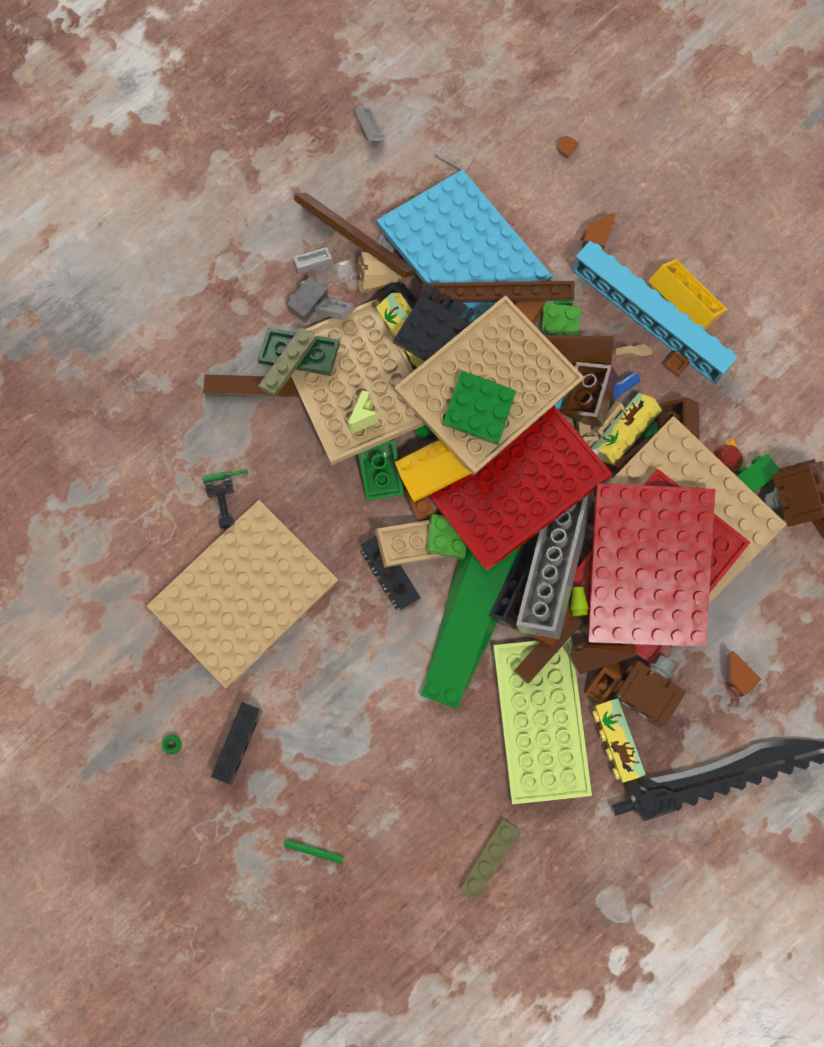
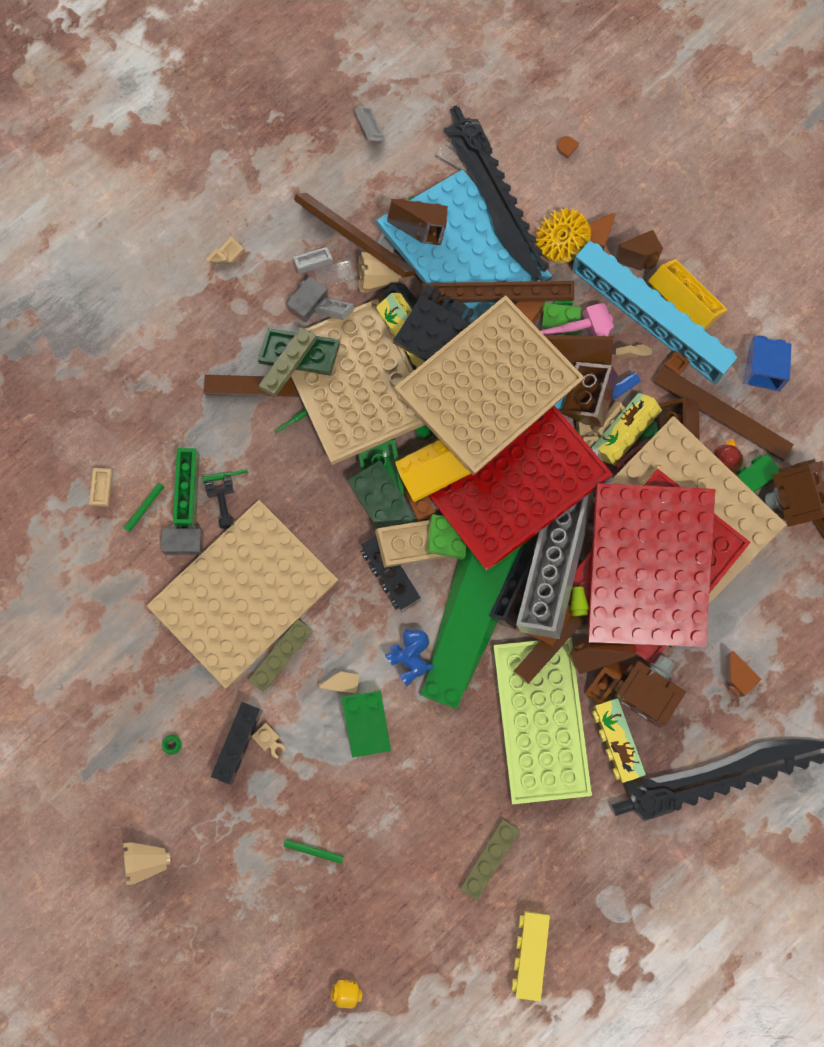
yellowish green slope [348,390,379,433] -> none
green plate [442,370,516,445] -> none
none -> tan plate [89,468,113,507]
none -> tan cone [123,842,170,885]
none -> green bar [124,483,164,532]
none -> flat silver brick [161,526,204,555]
none -> green brick [173,448,200,528]
none -> tan slope [206,236,245,263]
none -> olive plate [248,619,313,693]
none -> tan plate [251,723,287,759]
none -> green piece [274,408,308,433]
none -> tan slope [318,671,360,694]
none -> yellow head [331,980,362,1009]
none -> green slope [341,690,391,758]
none -> dark green plate [347,460,418,529]
none -> blue animal [385,629,434,687]
none -> reddish brown slope [387,199,448,245]
none -> black piece [443,105,549,281]
none -> light yellow brick [511,911,550,1001]
none -> yellow wheel [536,208,591,263]
none -> bright pink piece [540,303,614,336]
none -> reddish brown slope [615,230,663,271]
none -> reddish brown tile [653,366,794,461]
none -> blue slope [743,336,792,392]

